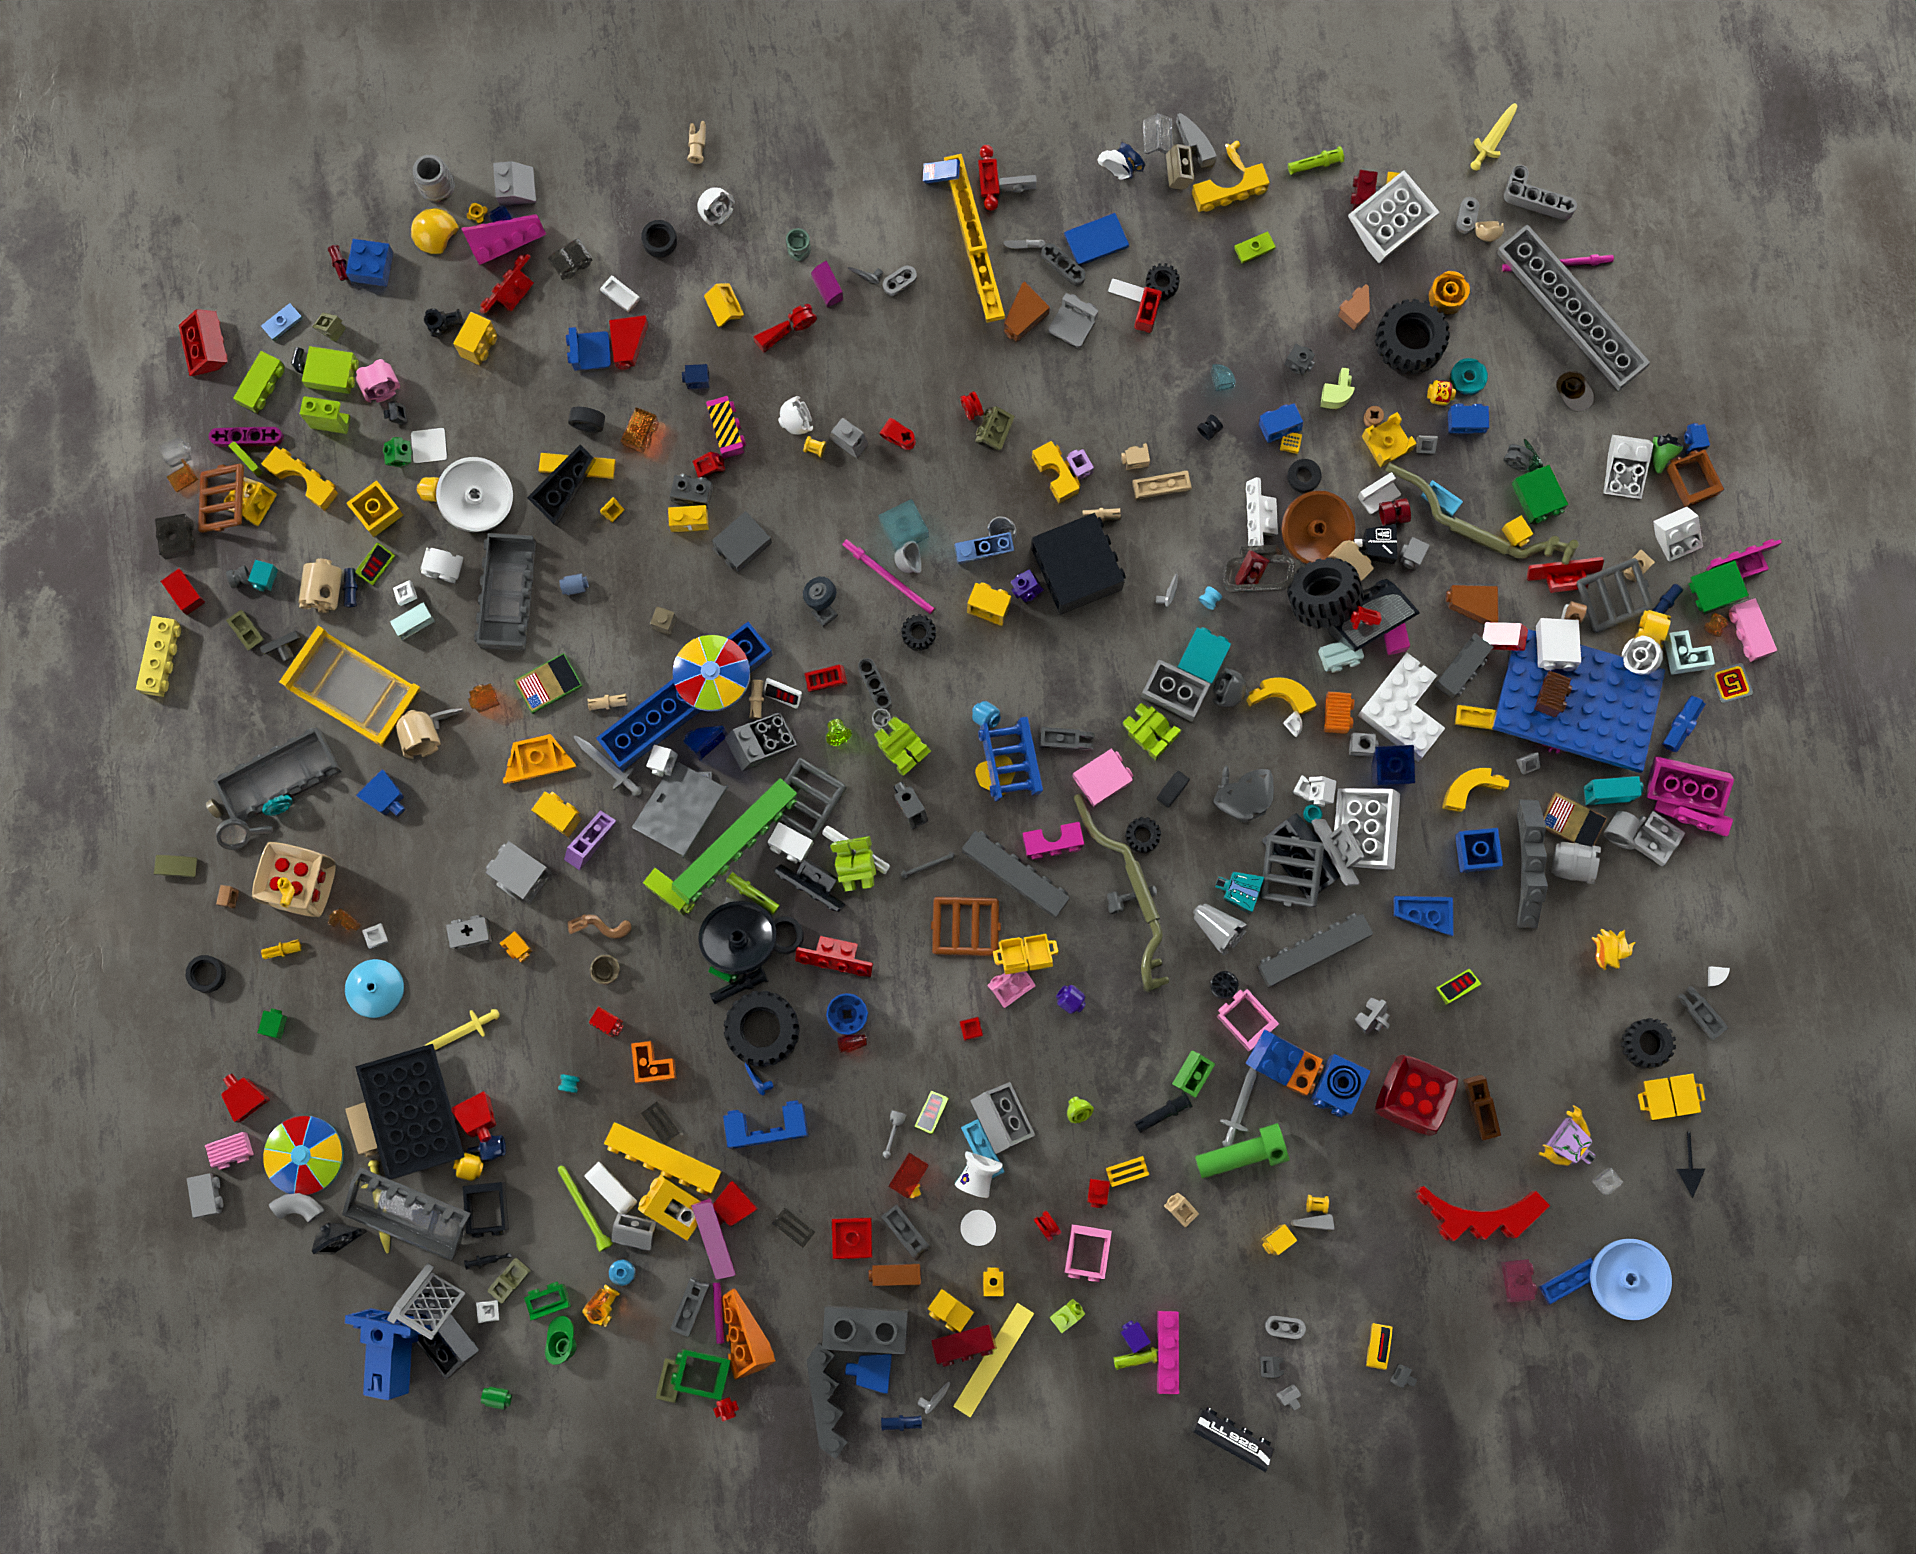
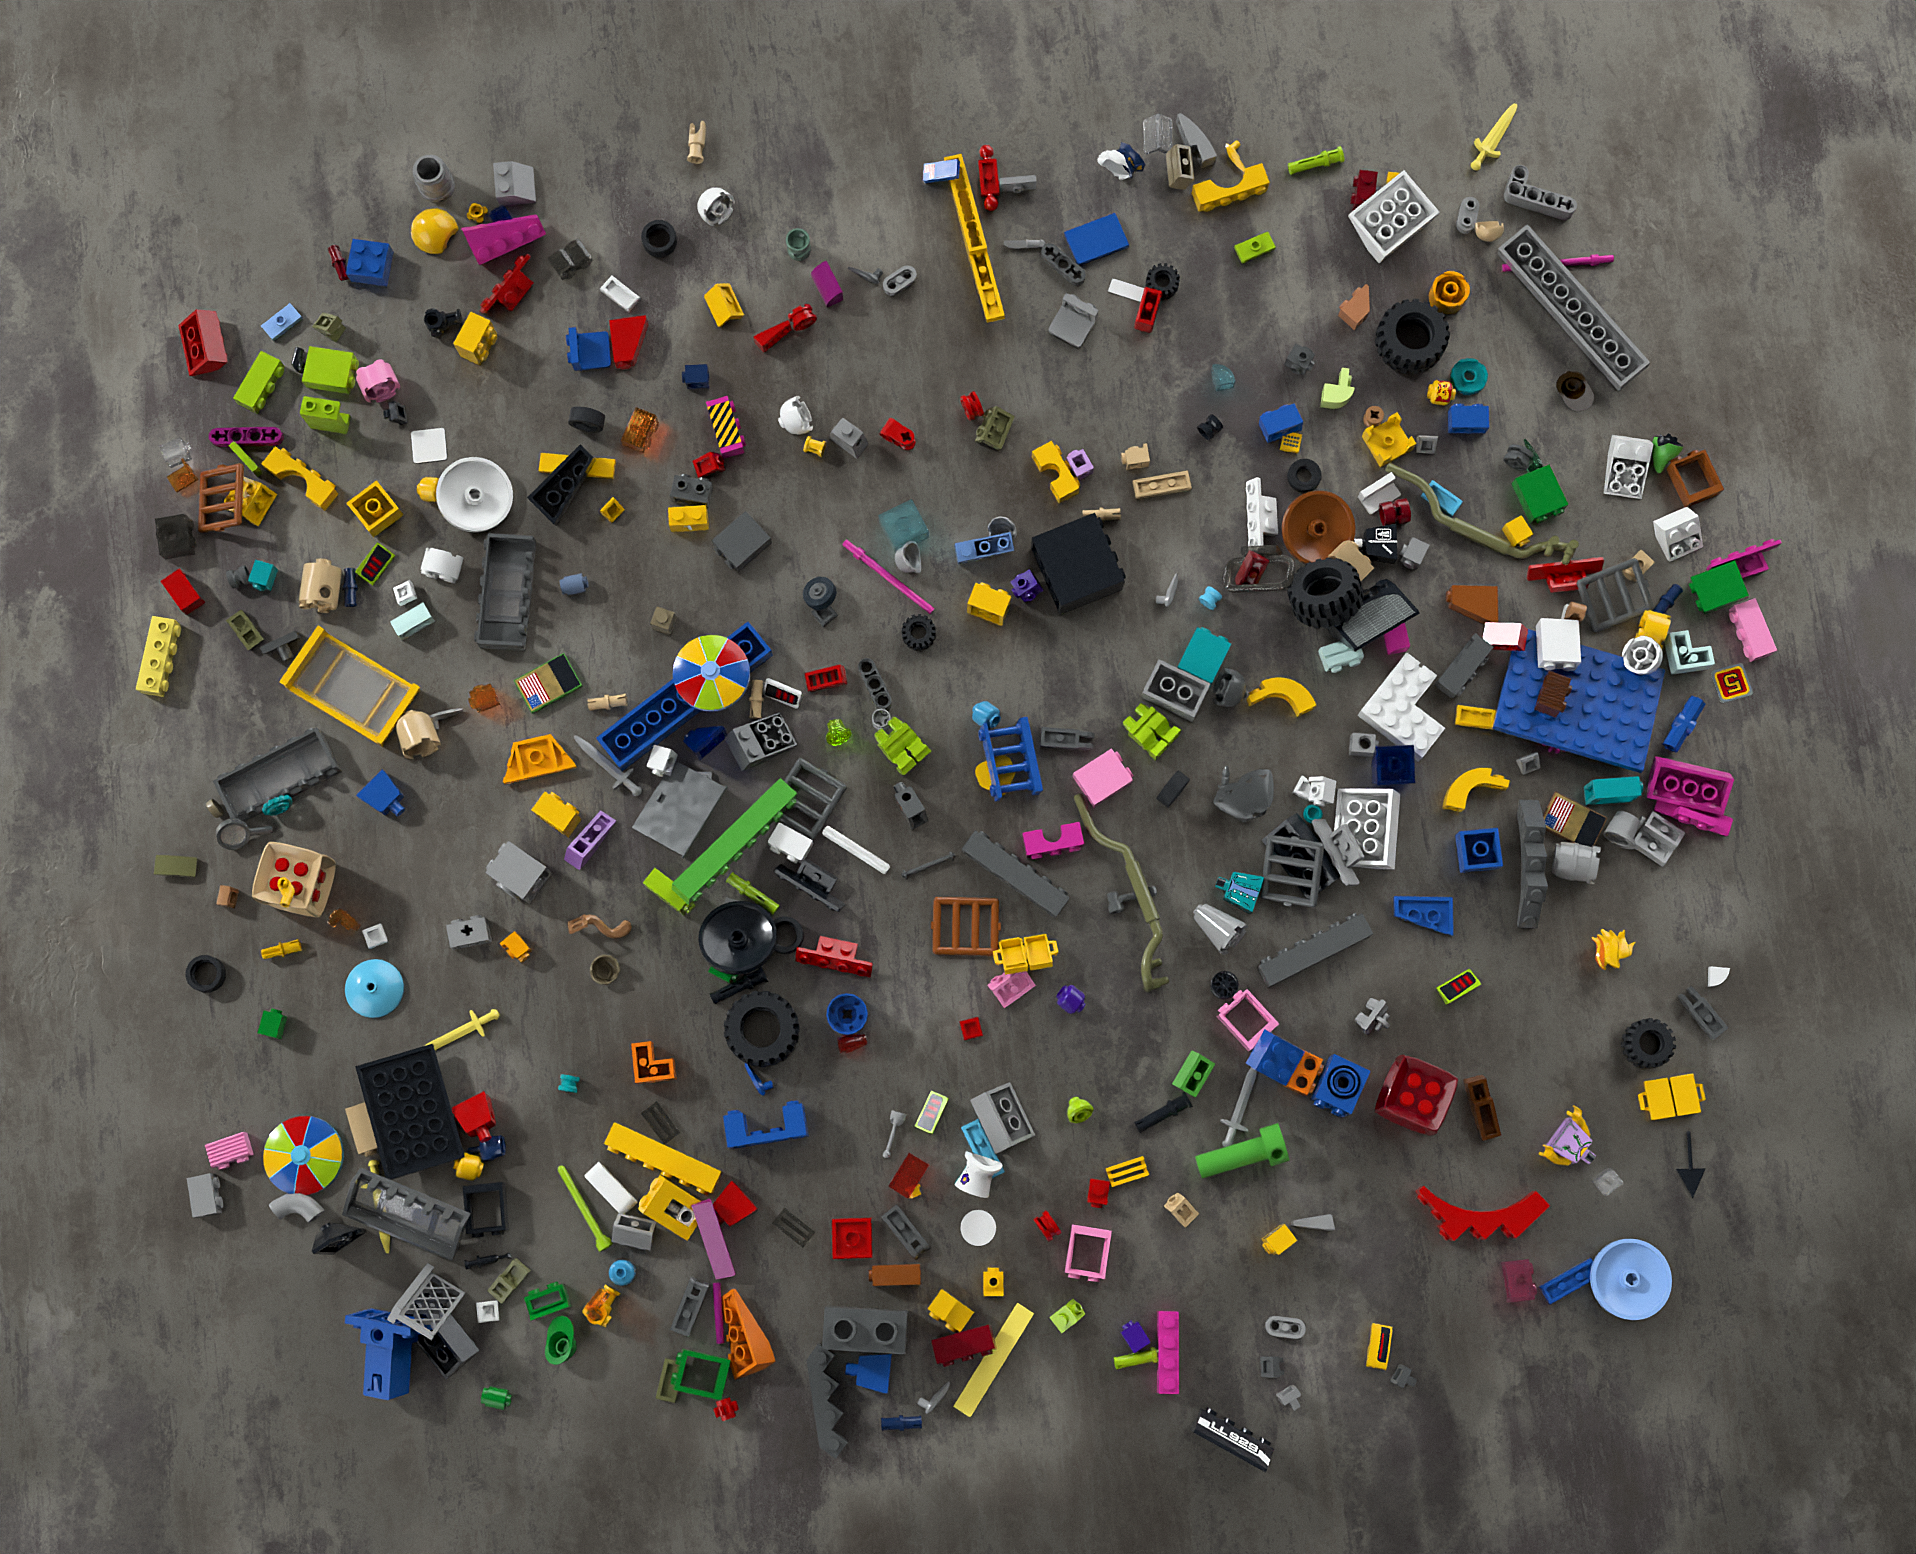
red torso [221,1073,270,1123] -> none
green brick [383,437,412,468] -> none
red brick [589,1006,624,1037] -> none
lime hips [830,836,876,891] -> none
dark orange slope [1004,281,1050,342] -> none
black tyre [1125,817,1161,853] -> none
white tile [1283,711,1303,737] -> none
yellow bush [1306,1195,1329,1214] -> none
orange brick [1324,692,1354,734] -> none
red bracket [1350,606,1382,630] -> none
blue brick [1684,423,1710,454] -> none
clear orange wheel [1704,613,1729,637] -> none

